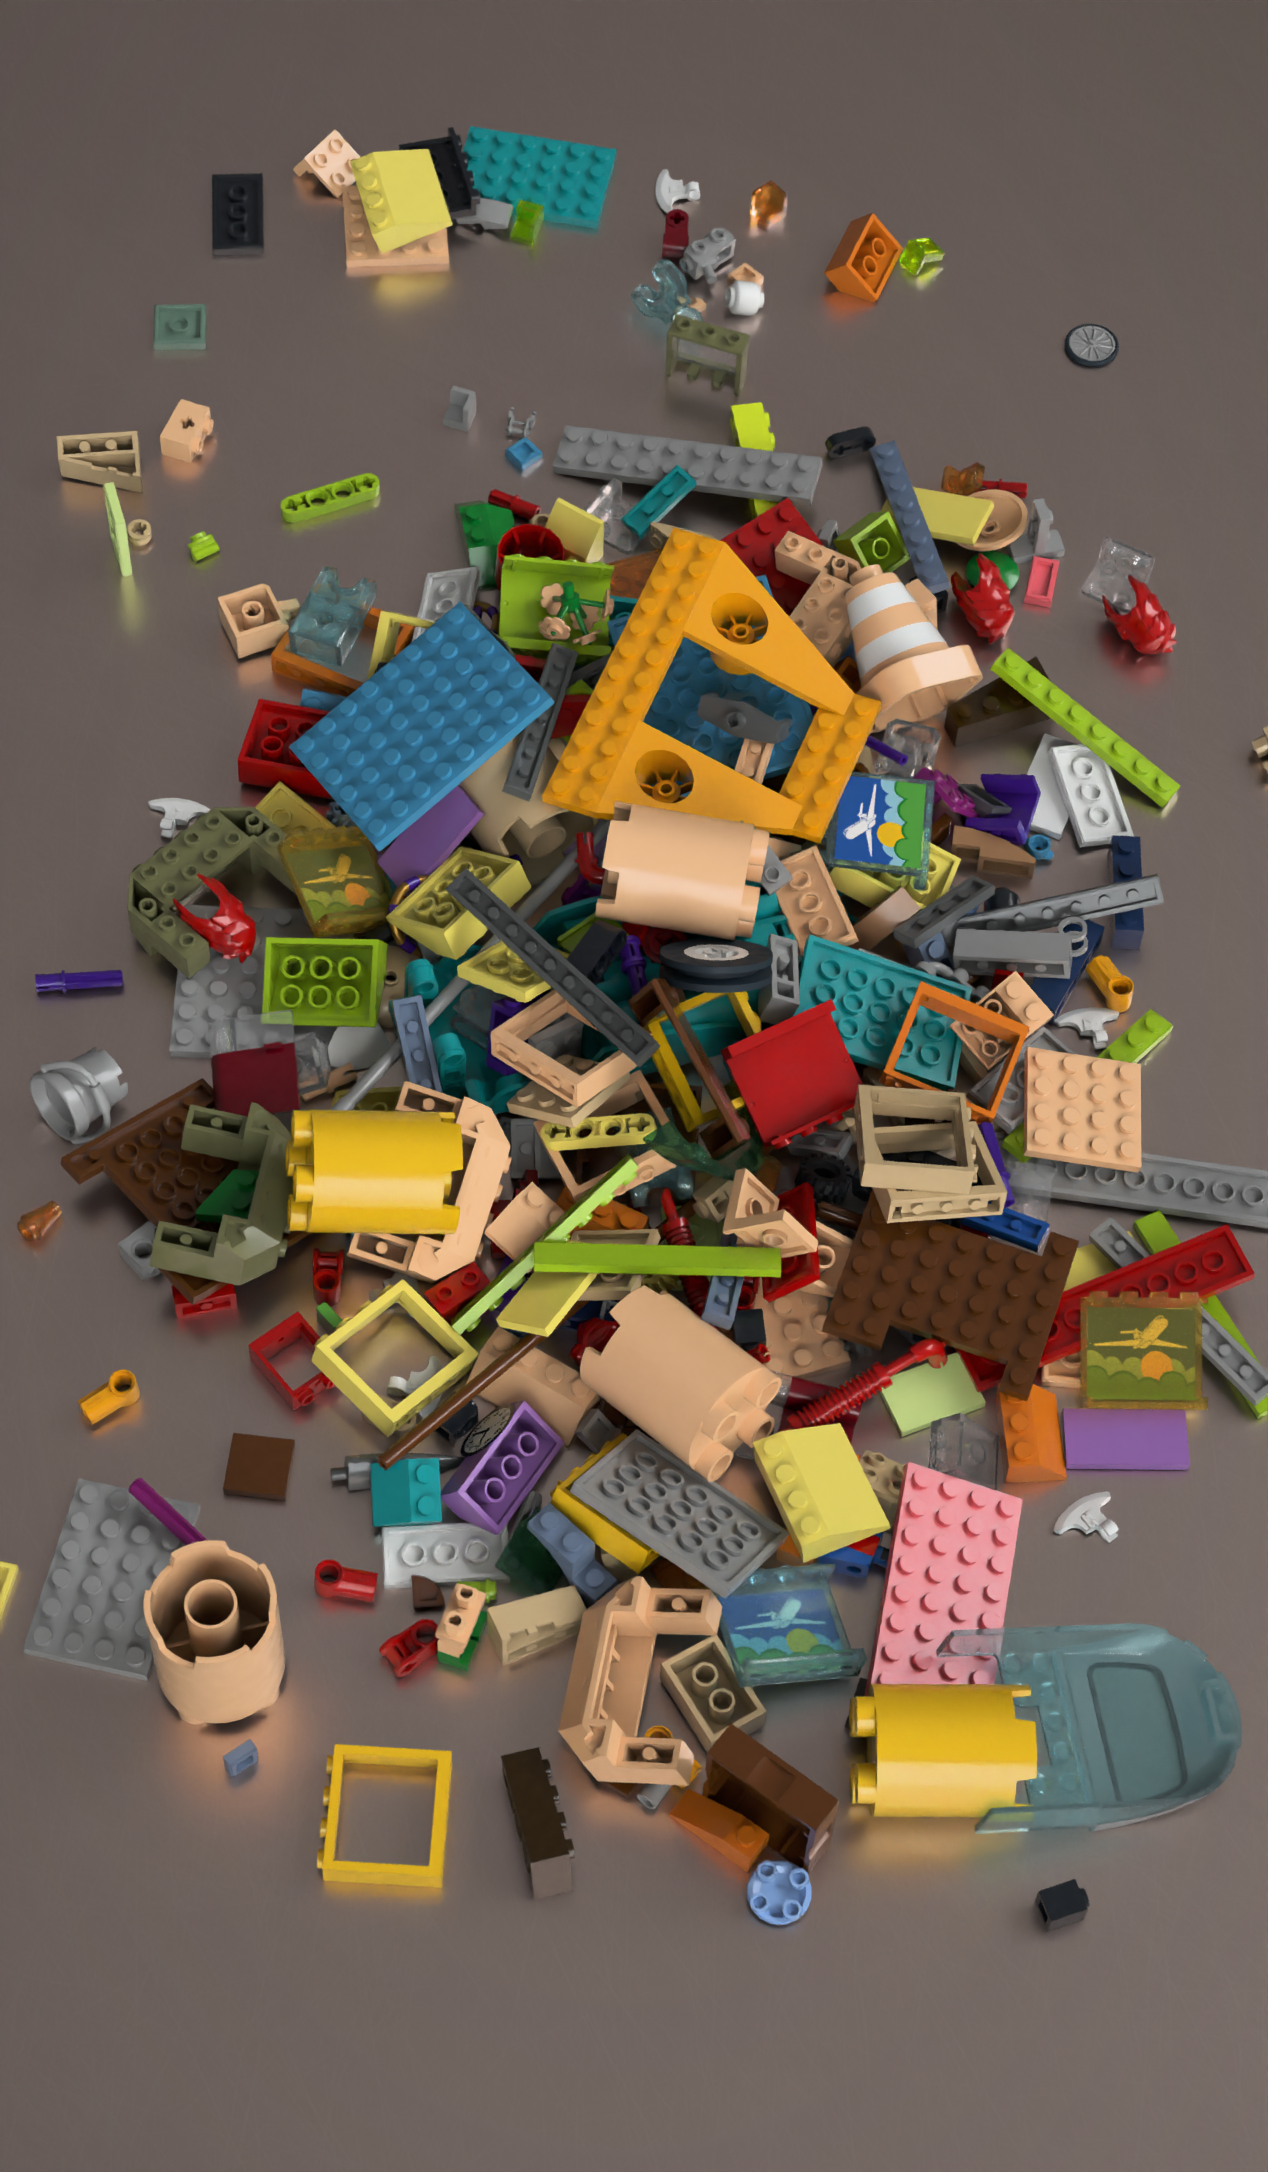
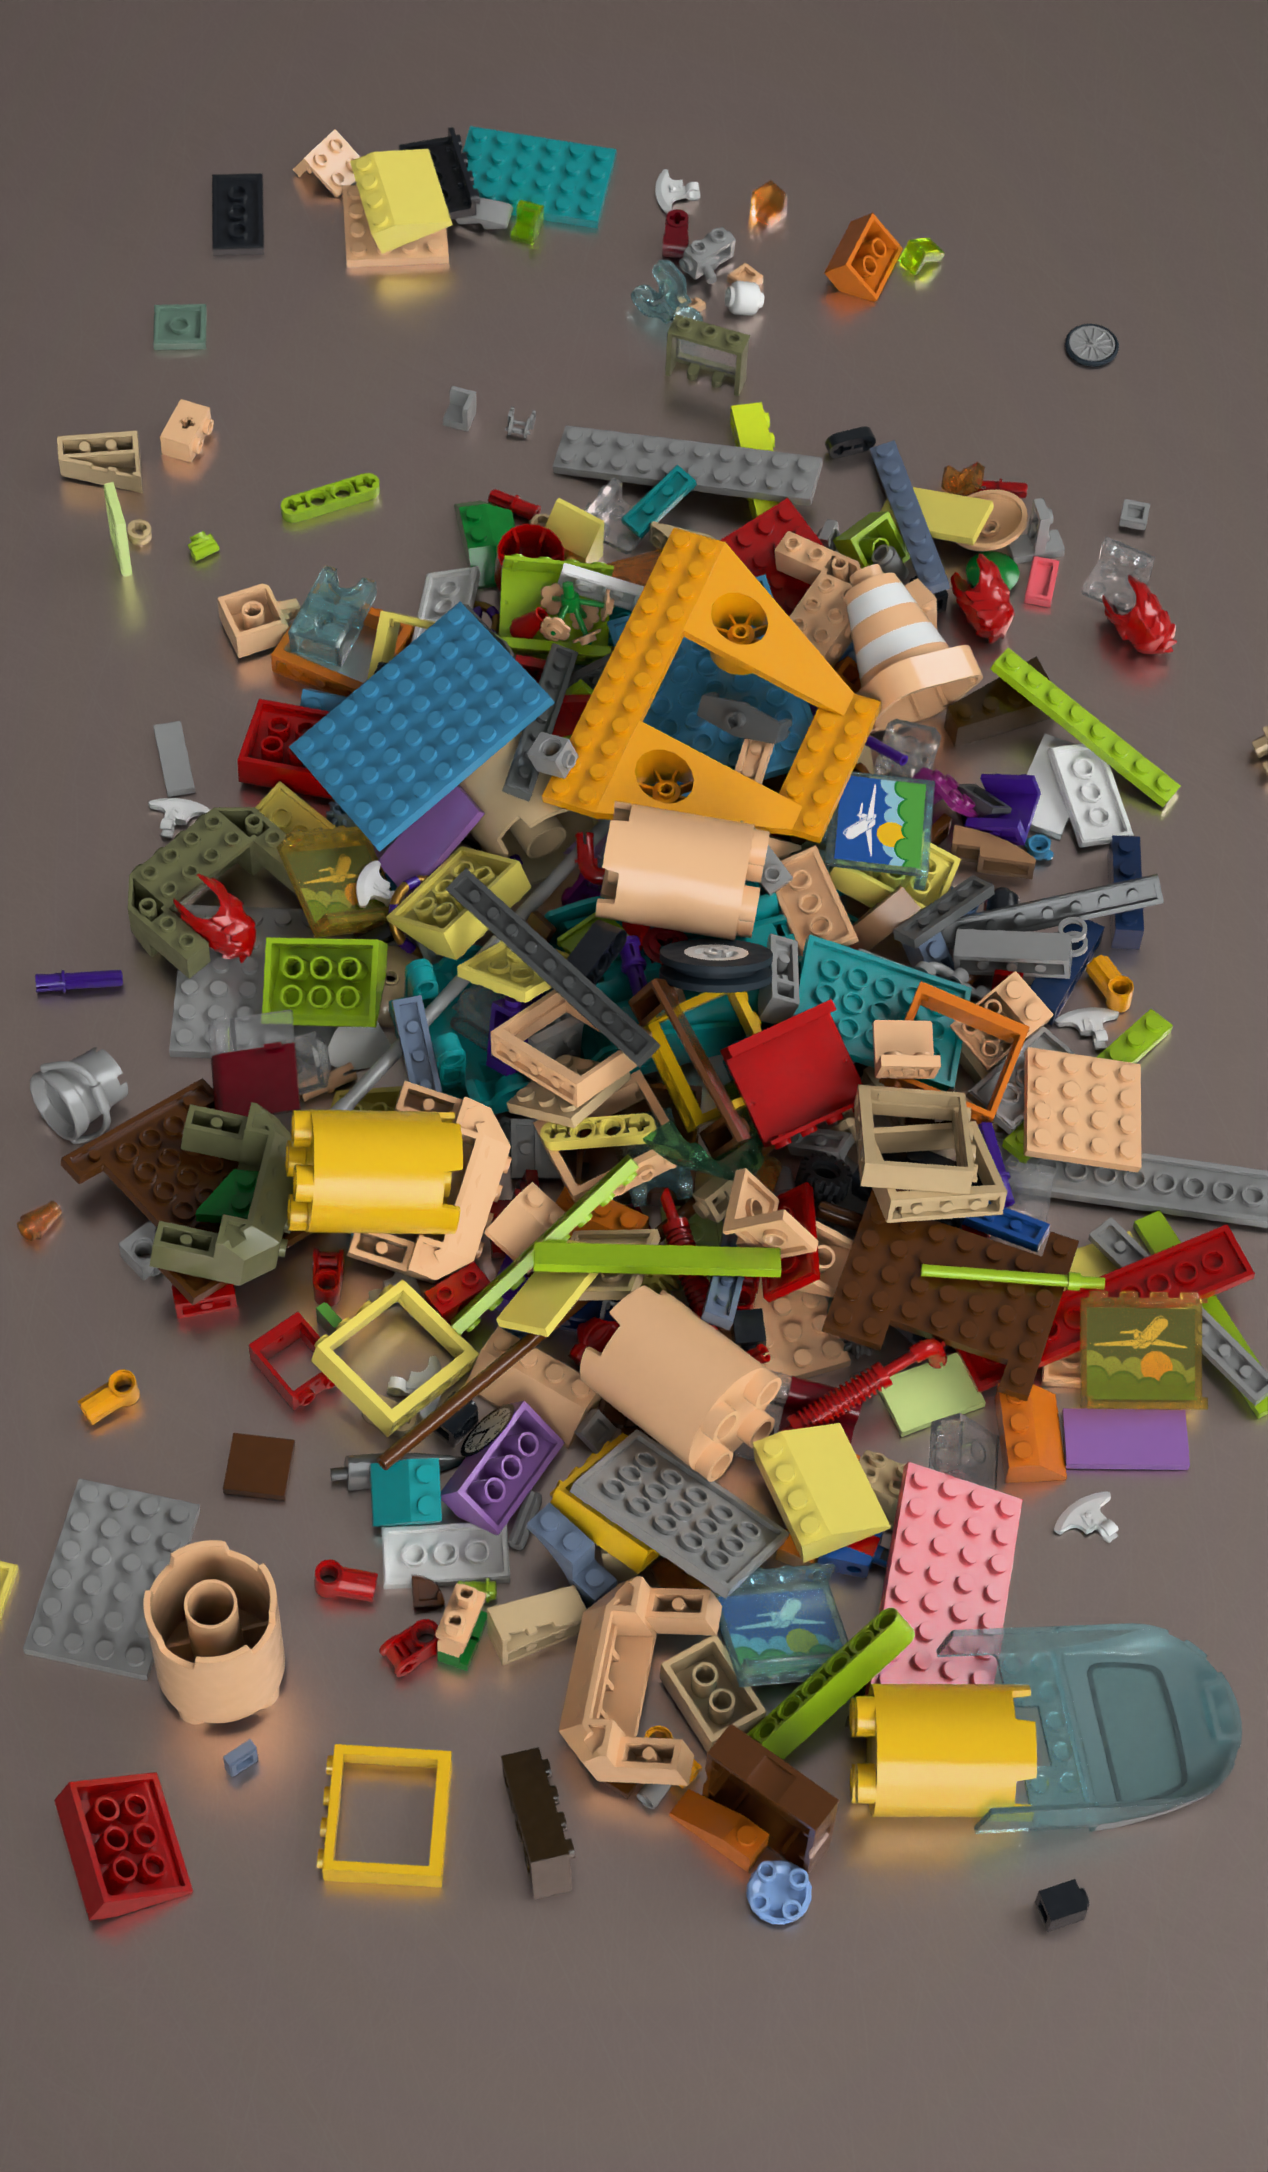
magenta axle [128,1478,207,1545] -> none
clear green bracket [495,1506,563,1595] -> none
dark azure tile [505,437,542,471] -> none
none -> red slope [54,1772,193,1920]
none -> light grey tile [153,721,196,797]
none -> white piece [356,860,405,909]
none -> red cone [509,607,549,639]
none -> reddish brown tile [526,910,557,943]
none -> light grey brick [527,732,579,779]
none -> white tile [558,563,644,611]
none -> lime beam [747,1608,915,1760]
none -> light grey cone [872,544,909,581]
none -> light nougat bracket [872,1020,941,1079]
none -> lime bar [921,1264,1105,1291]
none -> light grey plate [1119,499,1150,531]

